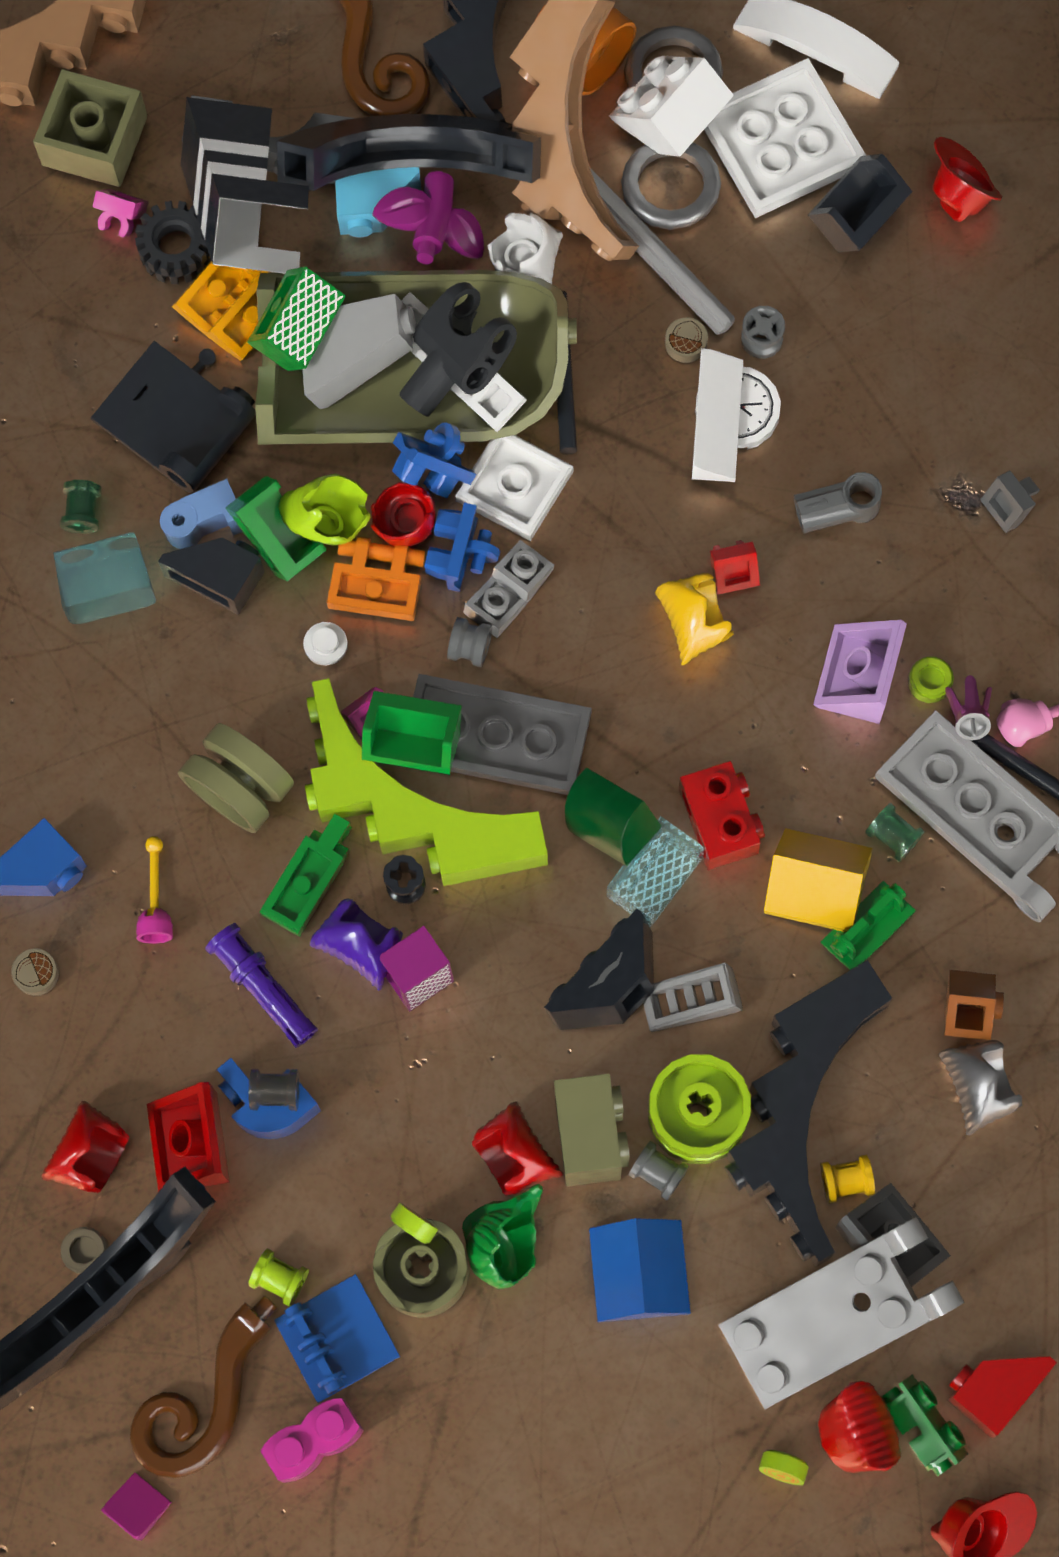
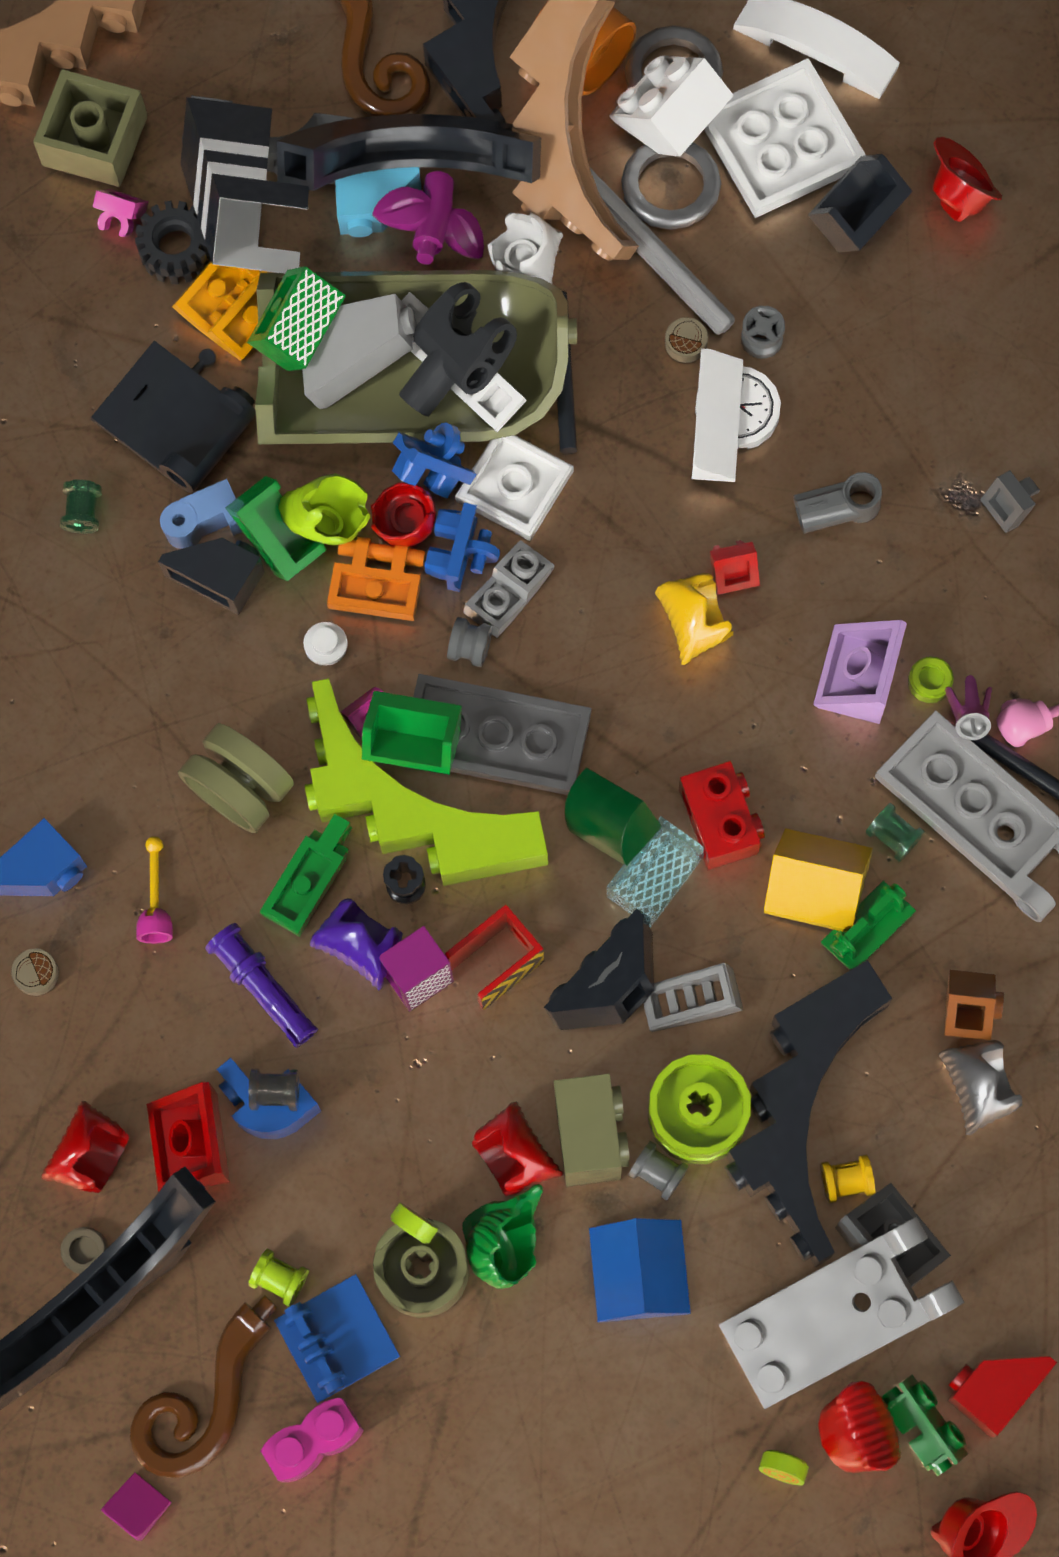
clear light blue piece [53,532,156,624] -> none
none -> red piece [444,904,544,1010]

